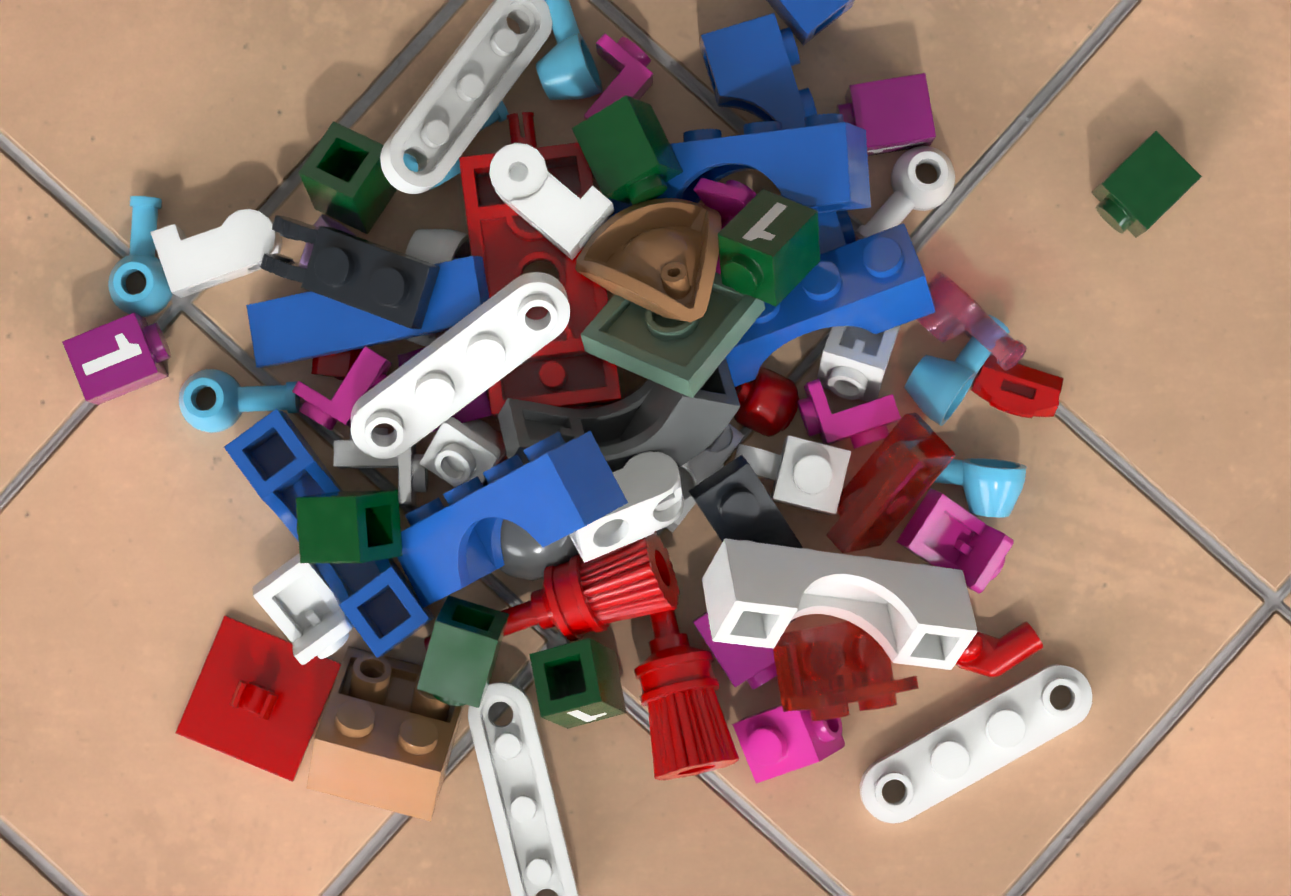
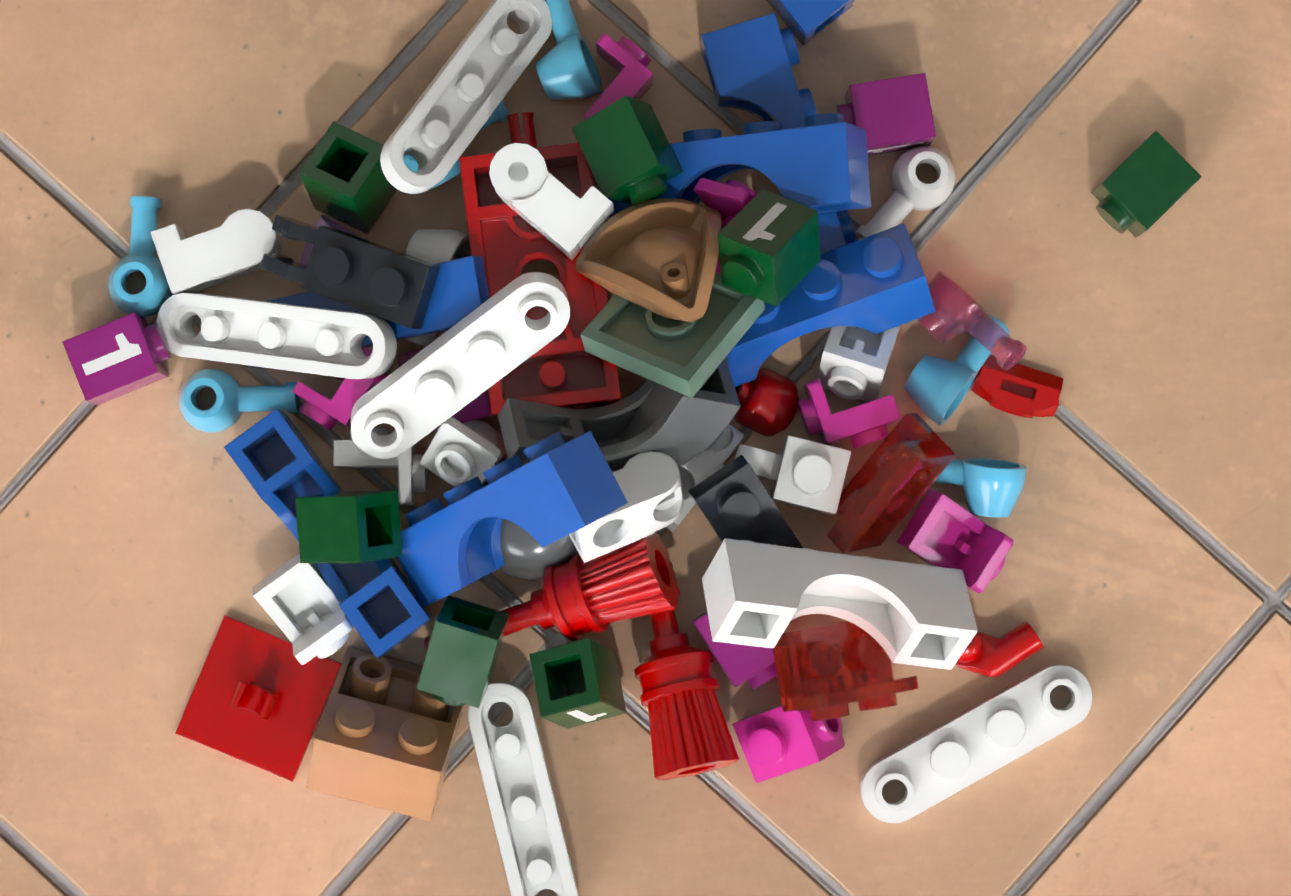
none -> white plate [156,293,397,379]

